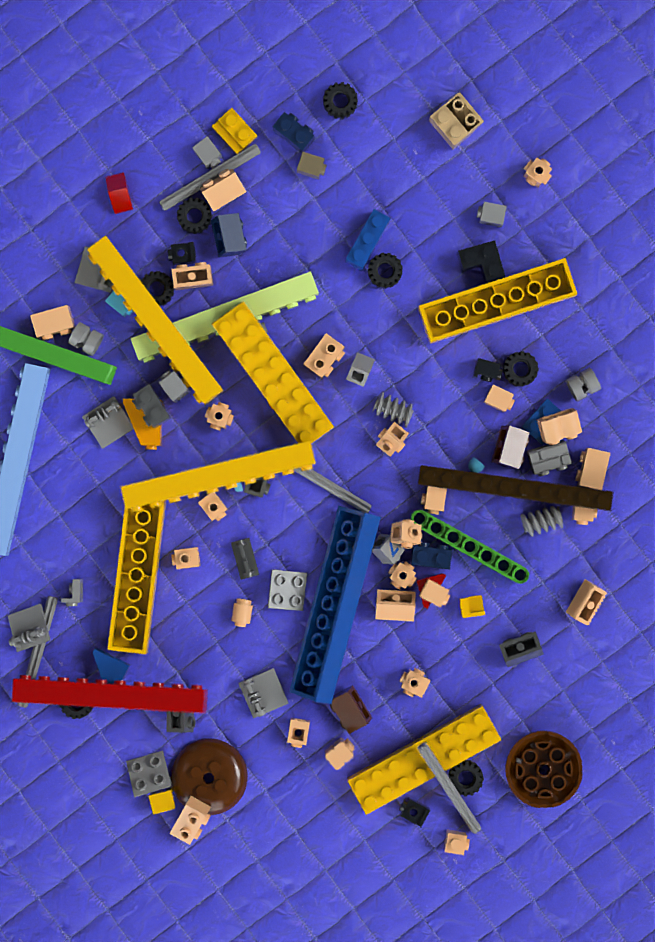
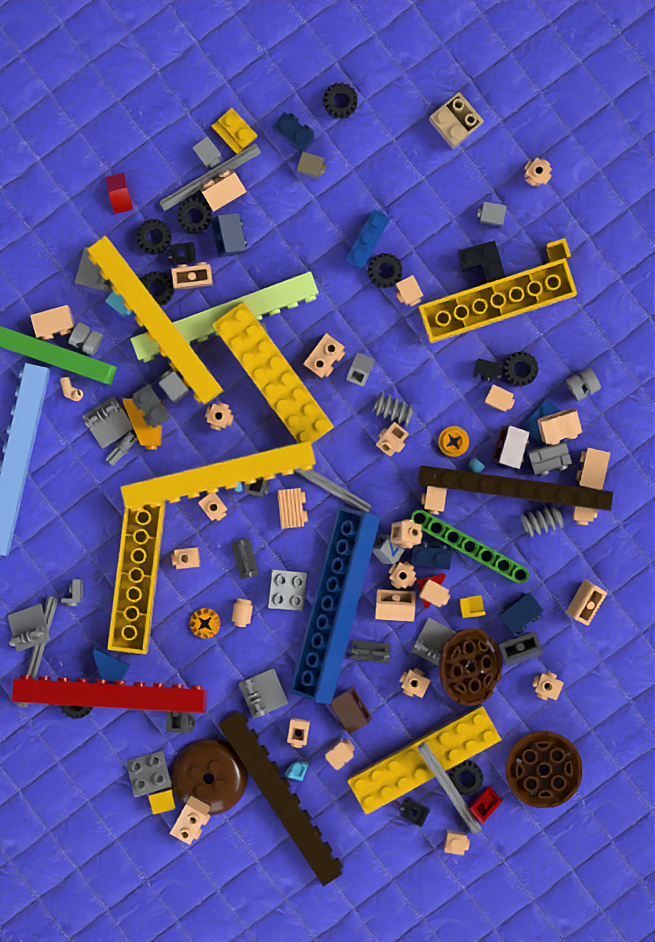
none -> light nougat arm [60,377,83,401]
none -> light grey axle [106,431,138,465]
none -> black tyre [136,218,172,255]
none -> light orange gear [190,608,220,639]
none -> dark brown brick [218,710,344,887]
none -> light nougat brick [277,488,308,529]
none -> medium azure tile [284,761,309,781]
none -> dark grey hinge [351,640,391,664]
none -> light nougat brick [395,275,423,307]
none -> light grey hinge [411,618,456,666]
none -> light orange gear [438,426,469,457]
none -> reddish brown brick [439,628,502,706]
none -> red slope [467,786,502,824]
none -> dark blue brick [498,592,544,634]
none -> light nougat brick [532,671,564,701]
none -> yellow panel [545,238,571,263]

